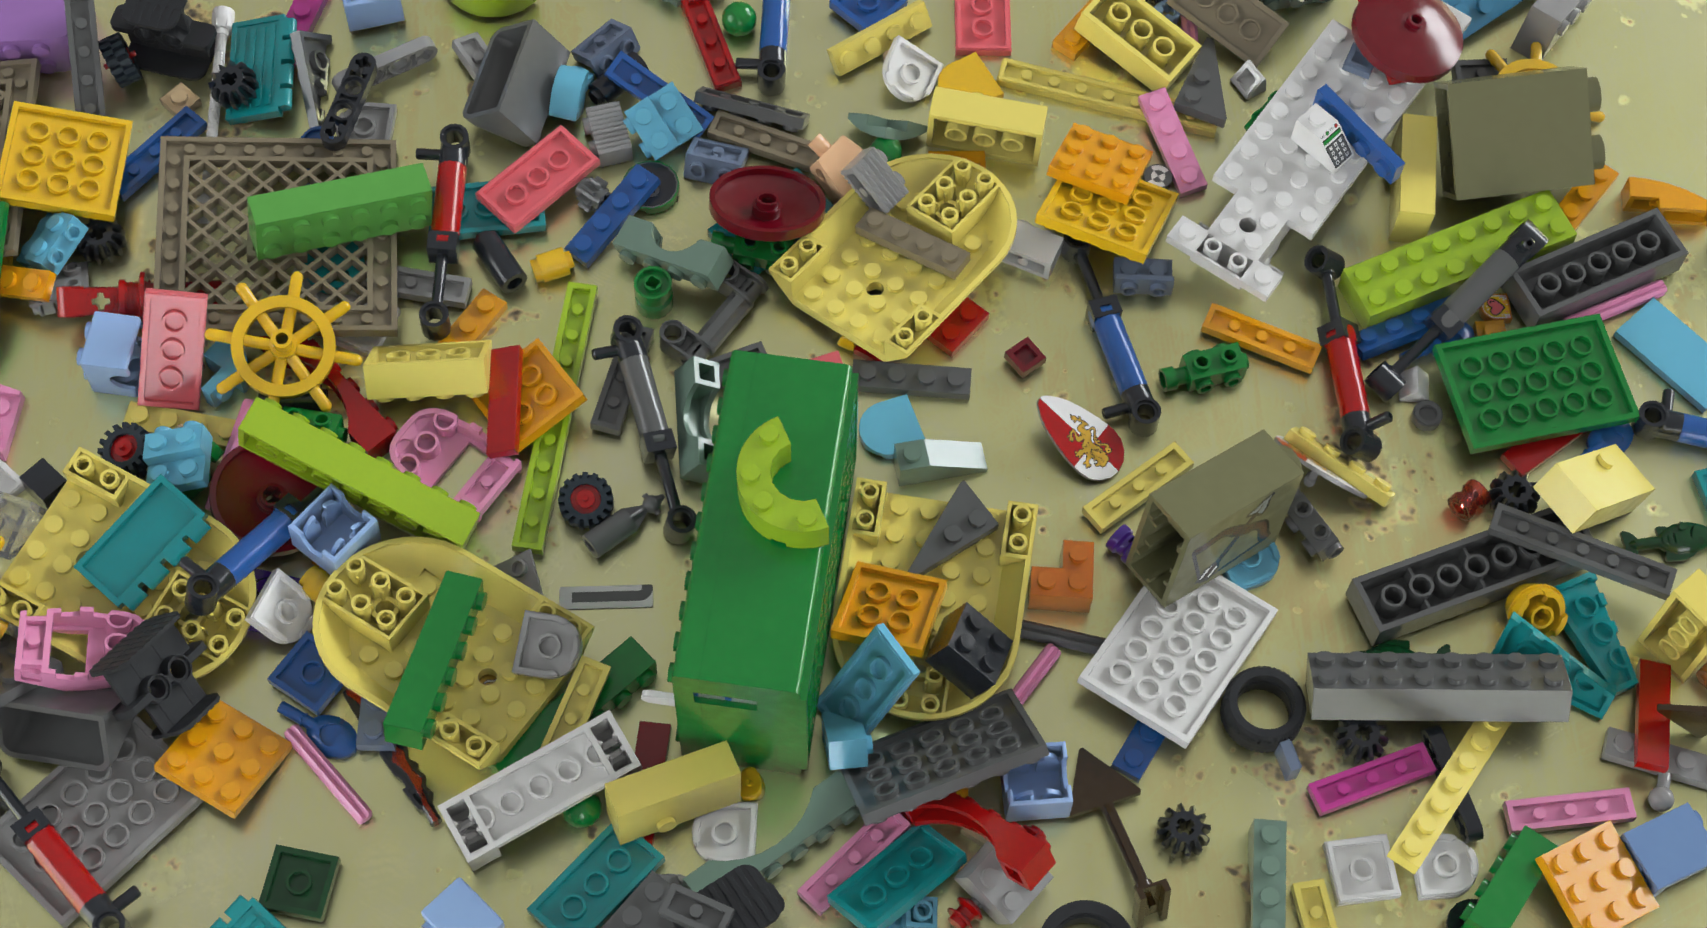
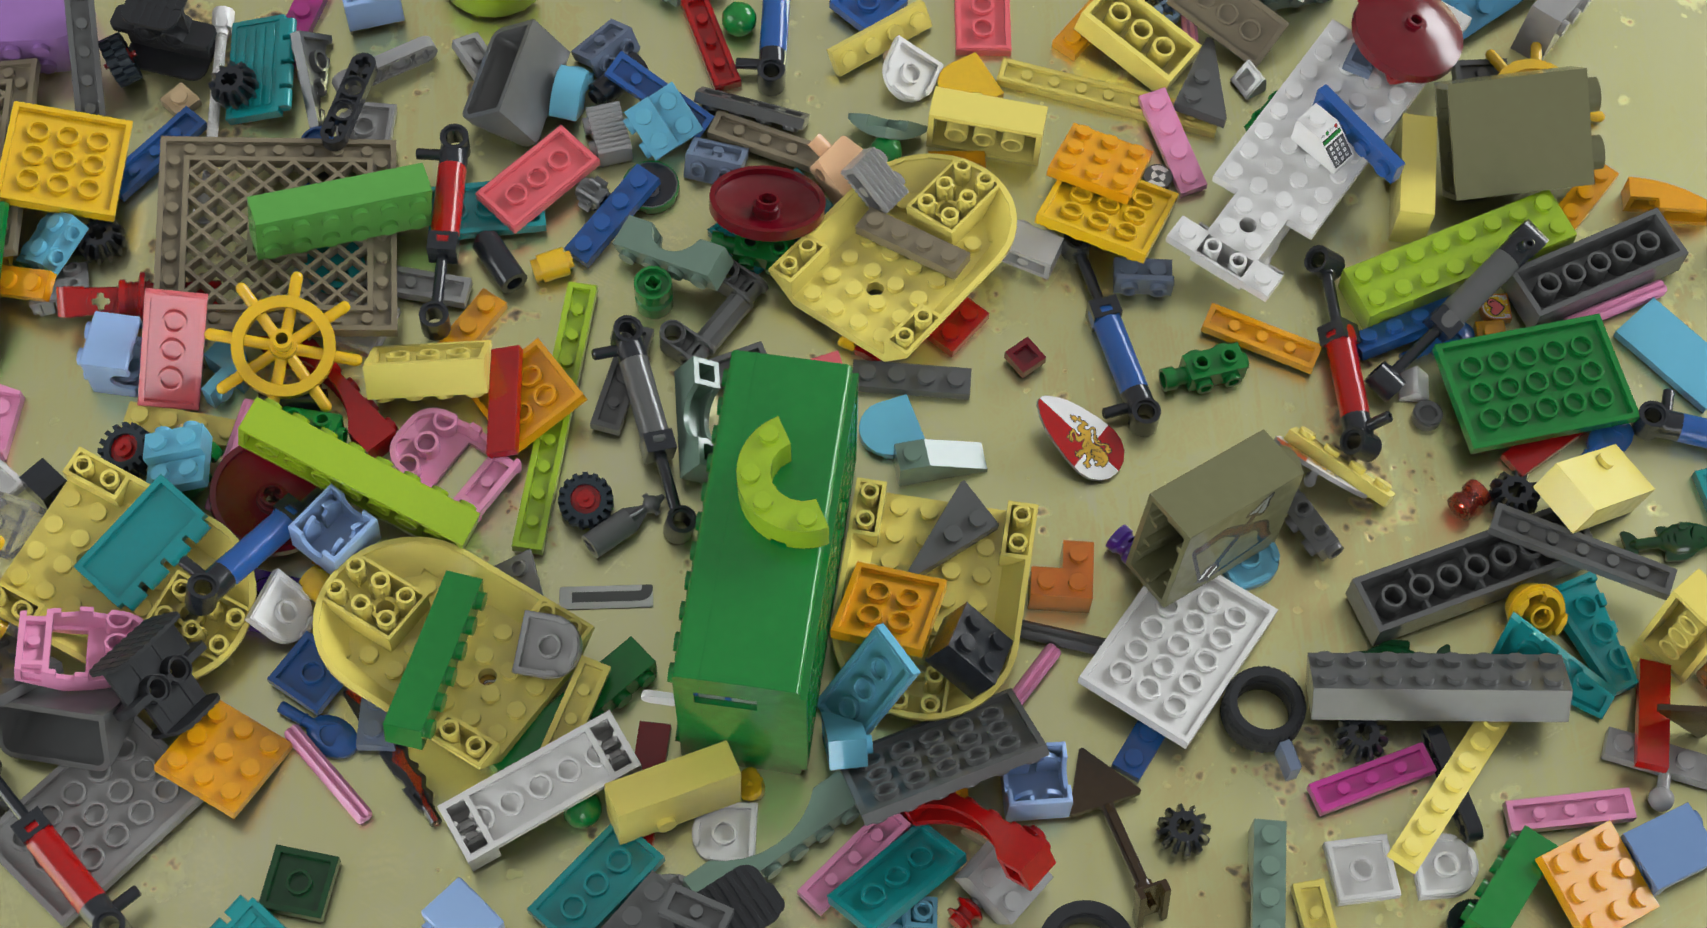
light yellow plate [1082,441,1194,534] -> none

